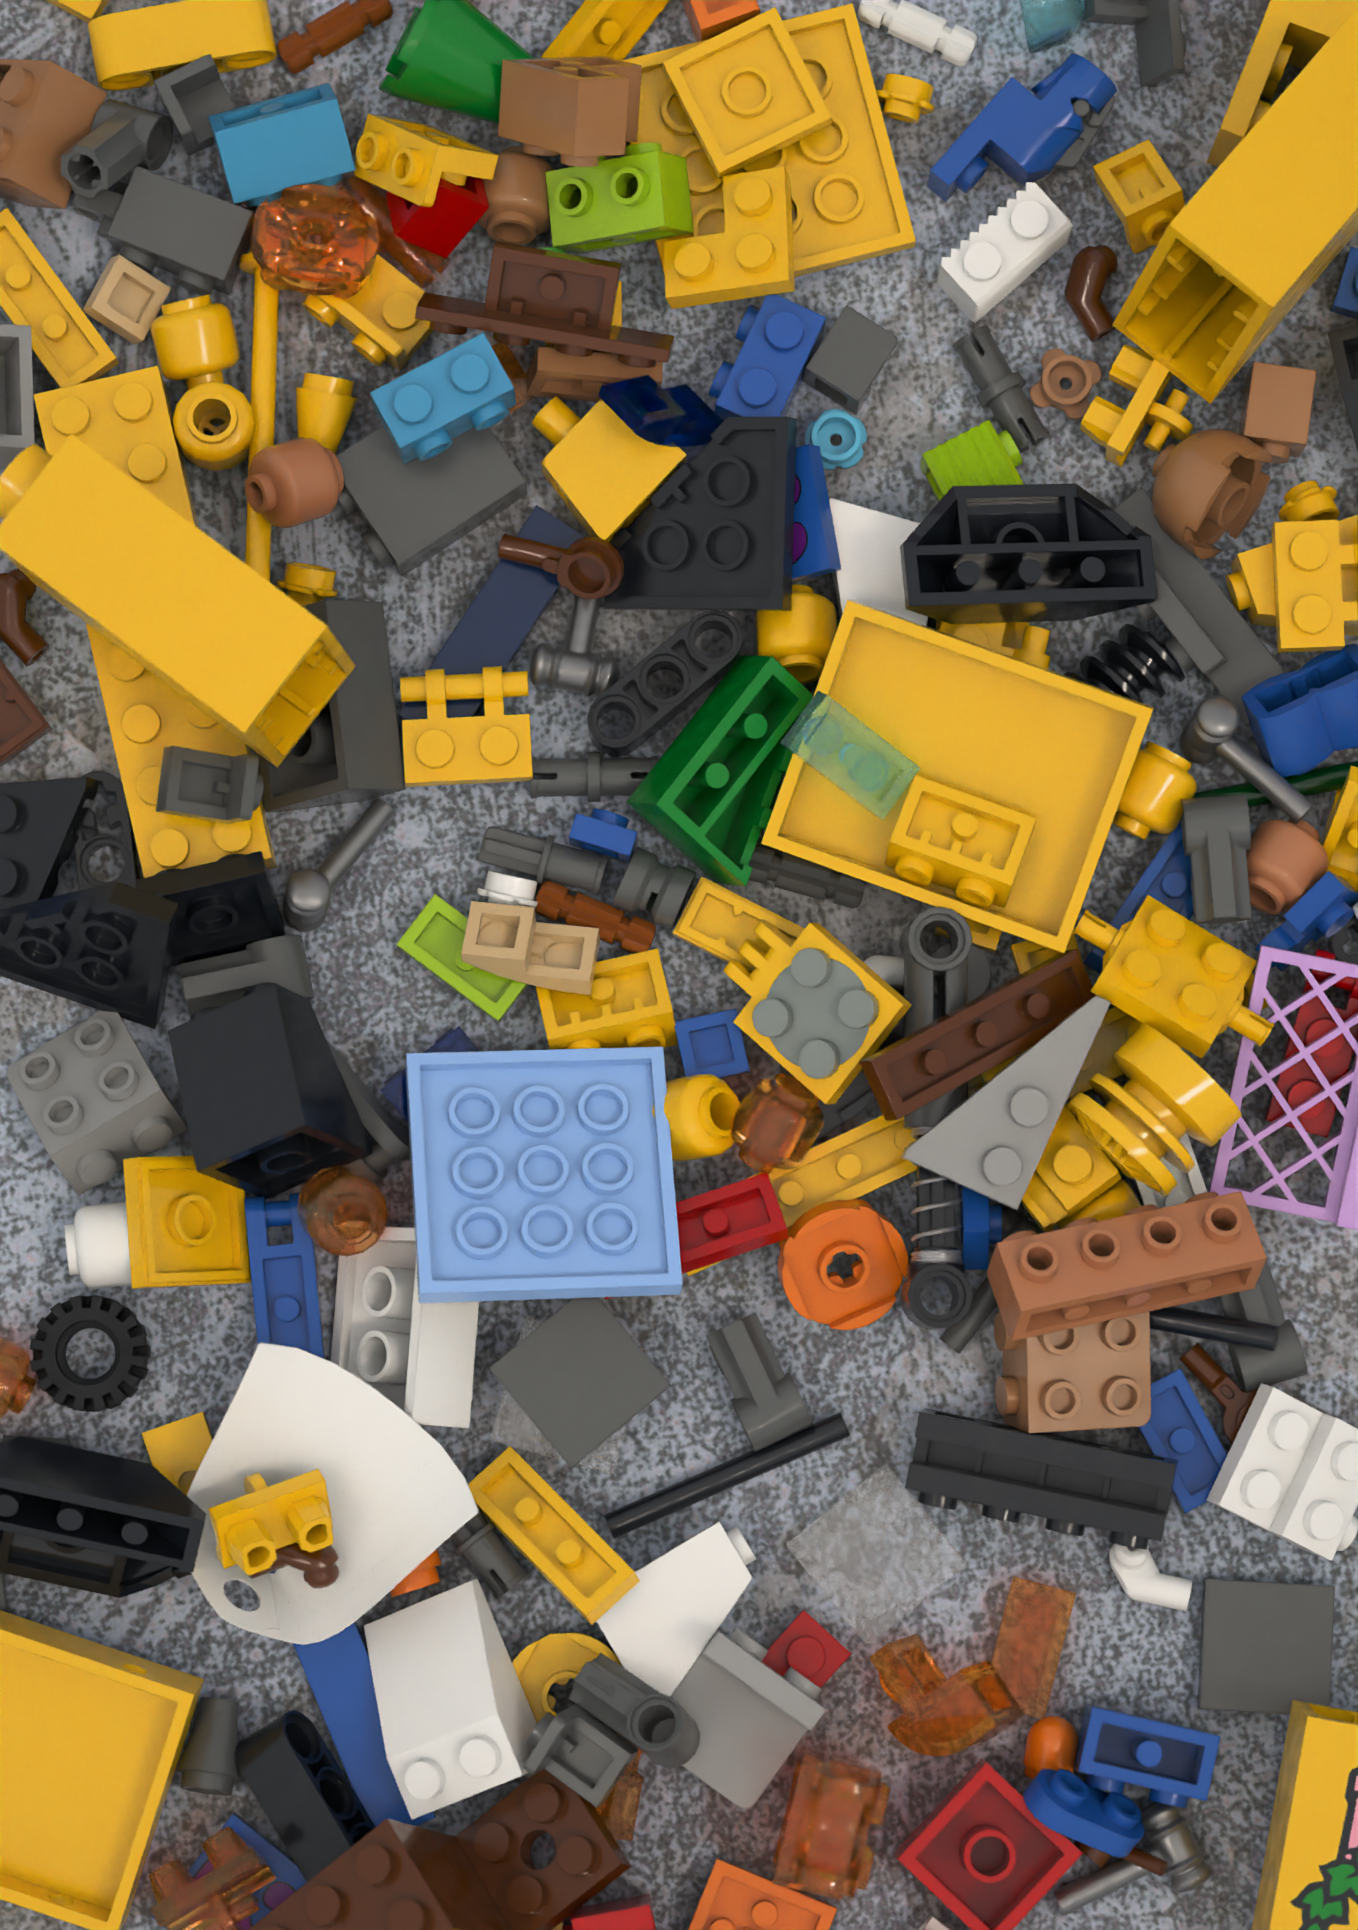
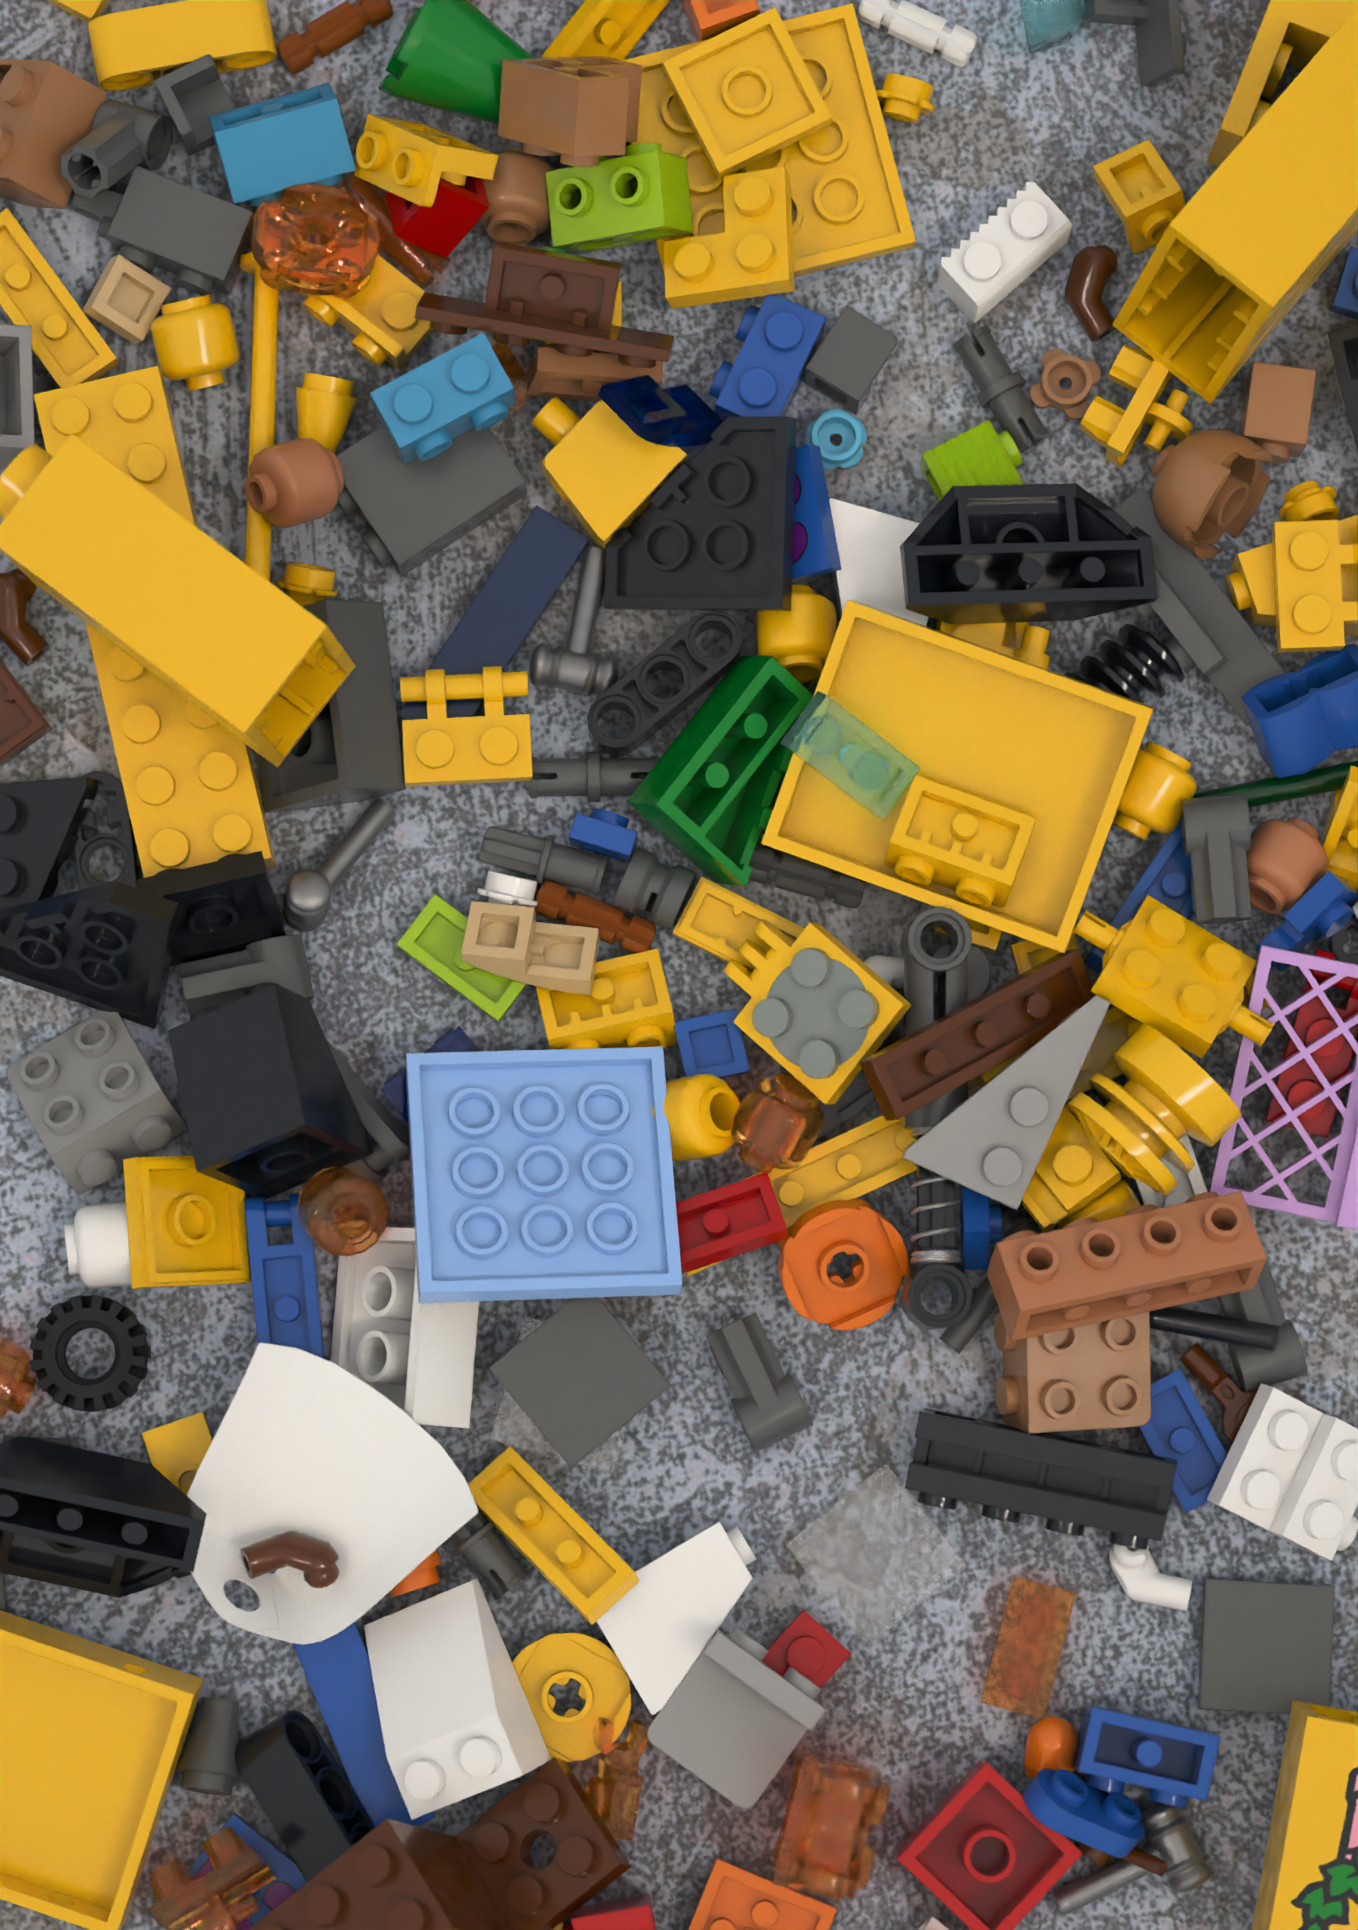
dark grey bracket [156,746,263,824] -> none
yellow head [172,381,256,471] -> none
yellow hips [208,1469,334,1575] -> none
reddish brown plate [498,533,624,599] -> none
dark grey bracket [523,1703,638,1808] -> none
dark grey piece [569,1653,700,1767] -> none
black bar [604,1412,850,1538] -> none
clear orange brick [869,1634,1025,1757] -> none
blue plate [927,53,1117,202] -> none
flat silver piece [1179,695,1314,824] -> none

